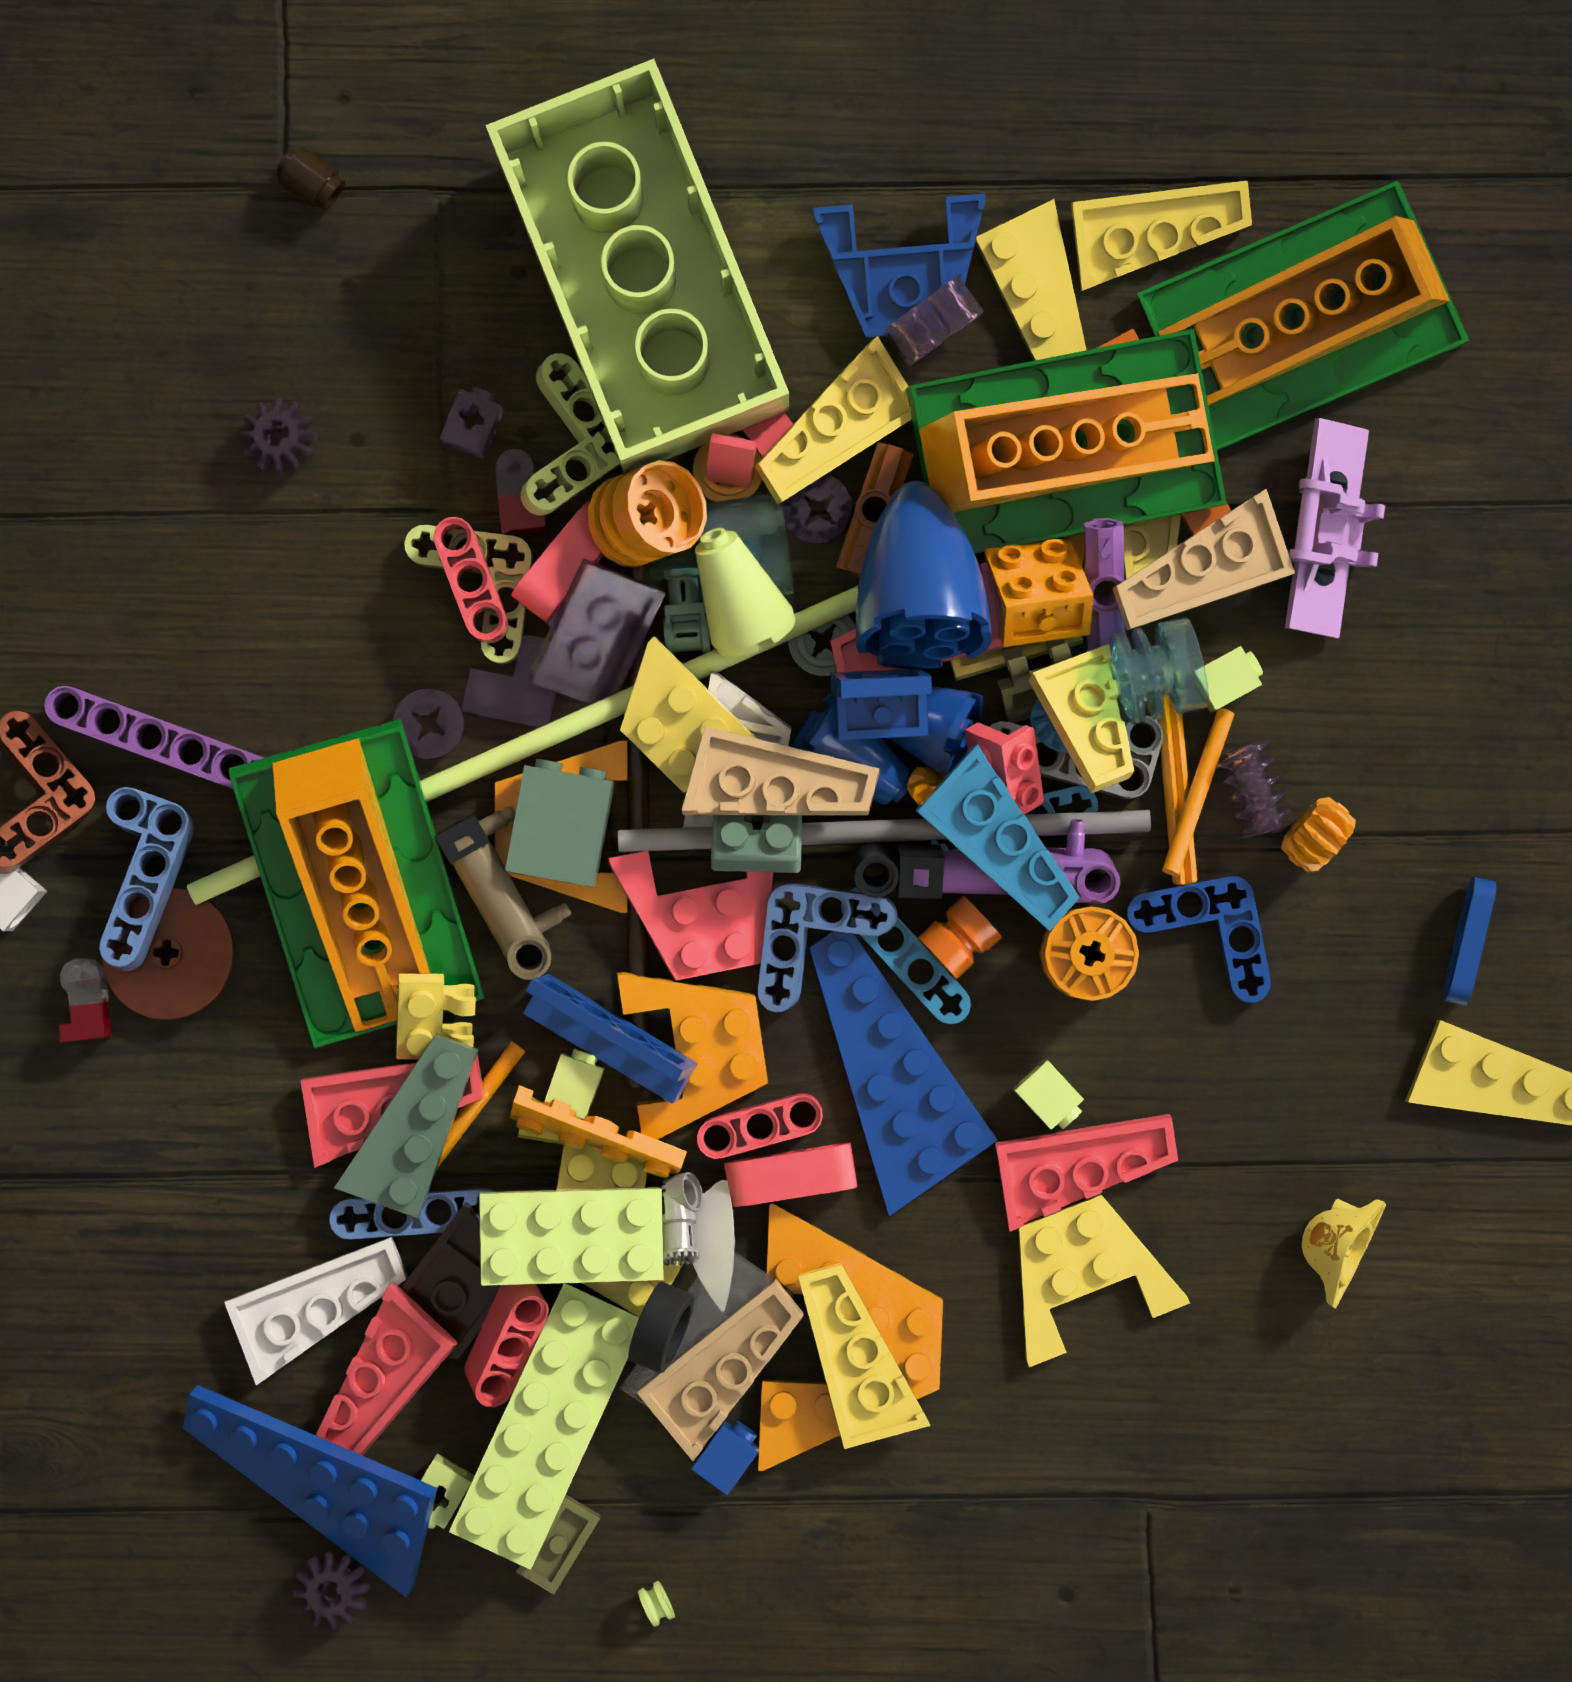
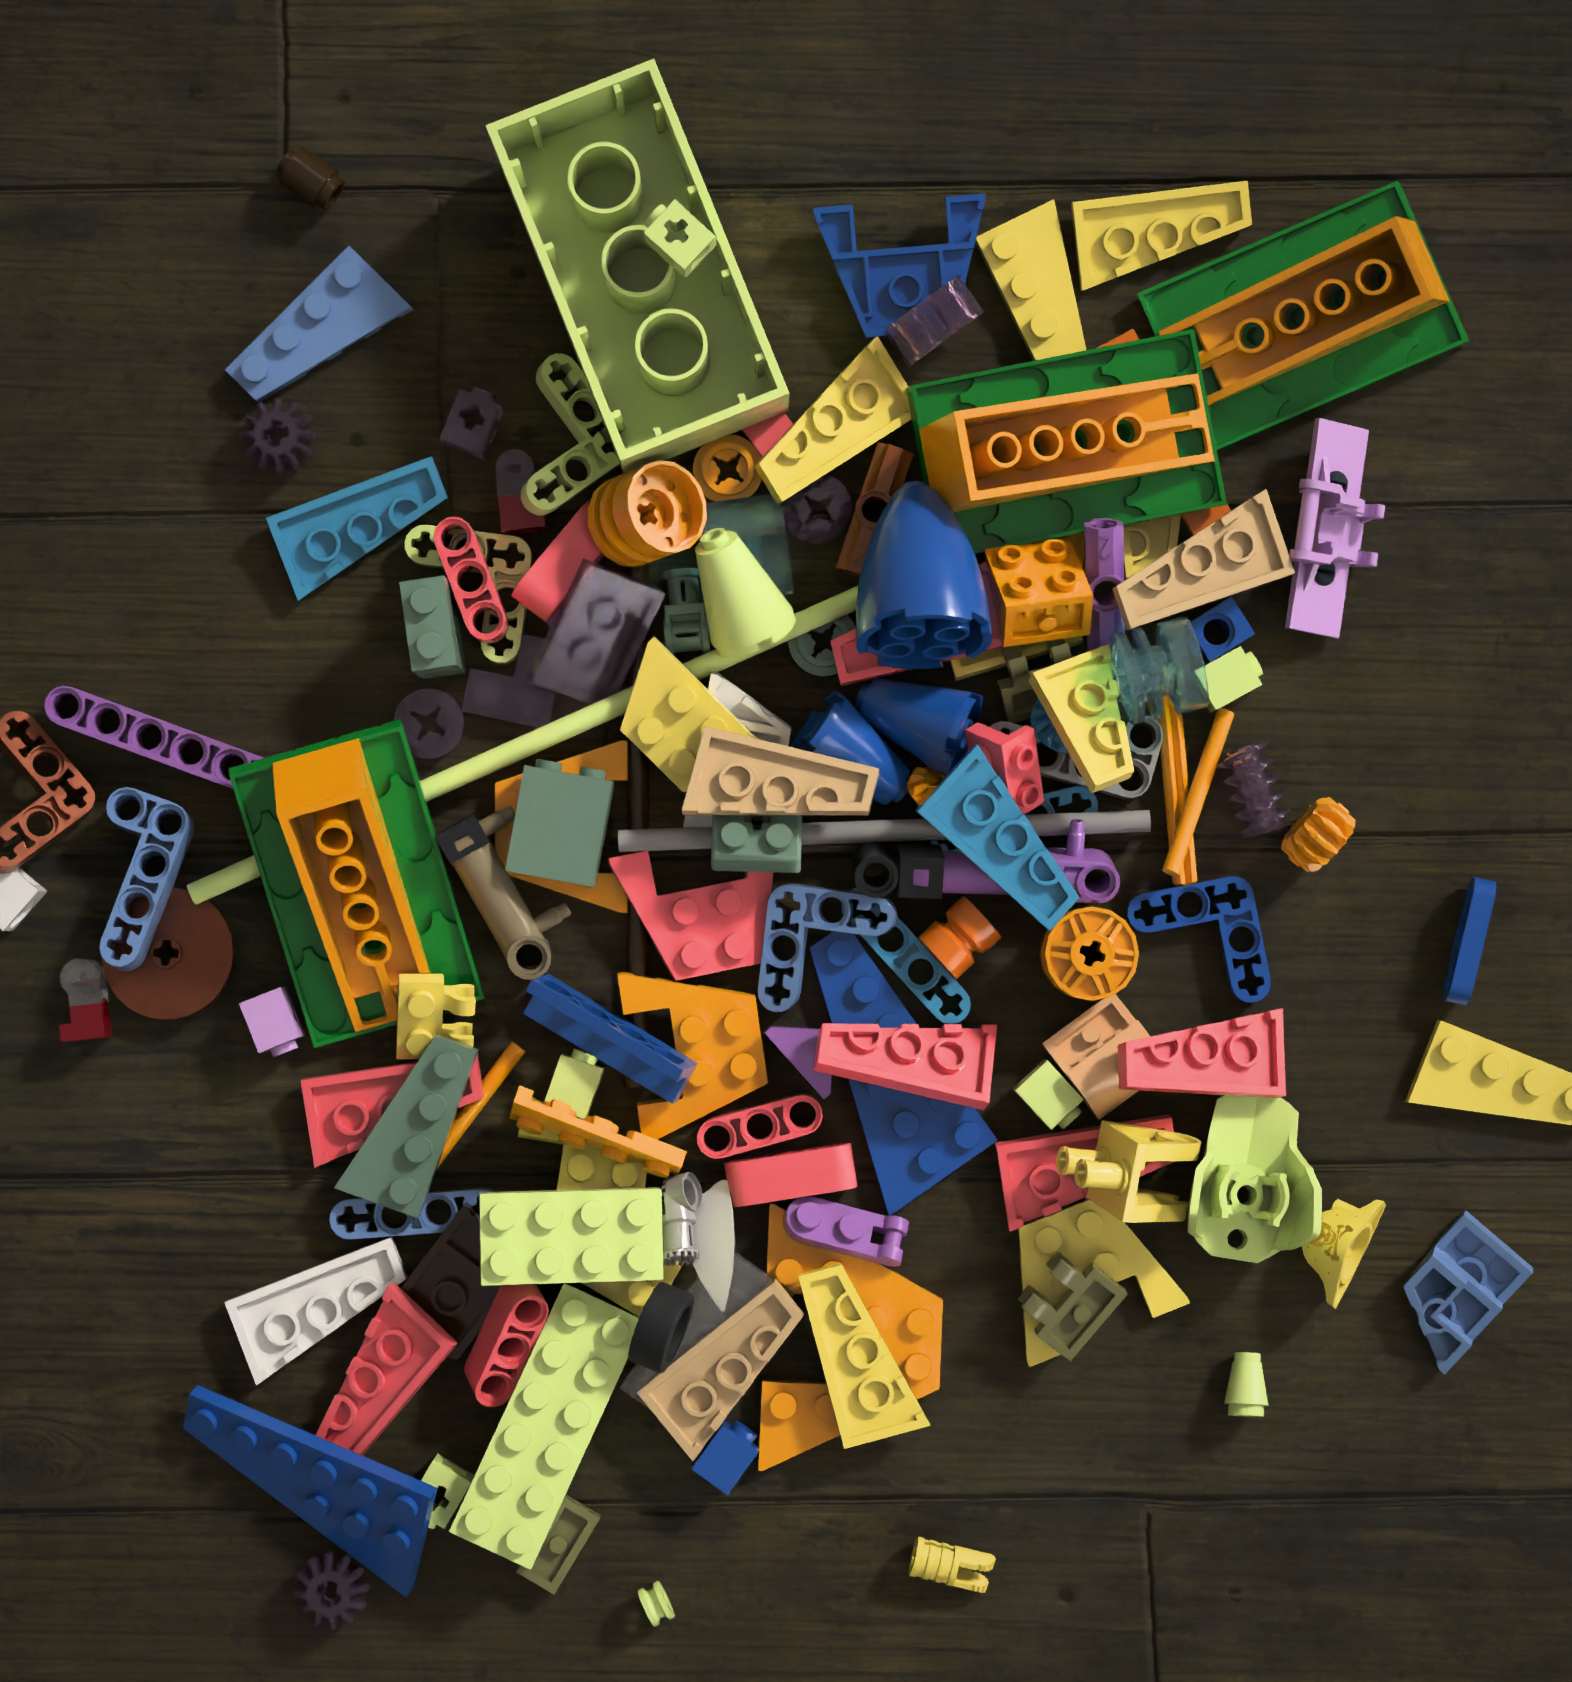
coral slope [706,433,756,489] -> none
blue bracket [830,668,932,740] -> none
none -> medium blue wing [225,246,413,403]
none -> lavender brick [239,986,306,1057]
none -> dark azure wing [266,456,448,601]
none -> sand green brick [399,575,466,679]
none -> yellowish green brick [644,199,716,278]
none -> medium lavender slope [765,1026,832,1099]
none -> medium lavender plate [783,1196,909,1267]
none -> coral wing [813,1023,997,1110]
none -> light yellow hinge [908,1536,996,1593]
none -> olive plate [1018,1251,1128,1362]
none -> light nougat brick [1042,994,1150,1120]
none -> light yellow piece [1056,1120,1201,1223]
none -> coral wing [1118,1008,1286,1098]
none -> blue brick [1181,596,1255,665]
none -> yellowish green piece [1187,1095,1322,1263]
none -> yellowish green cone [1224,1352,1269,1417]
none -> medium blue slope [1403,1210,1534,1375]

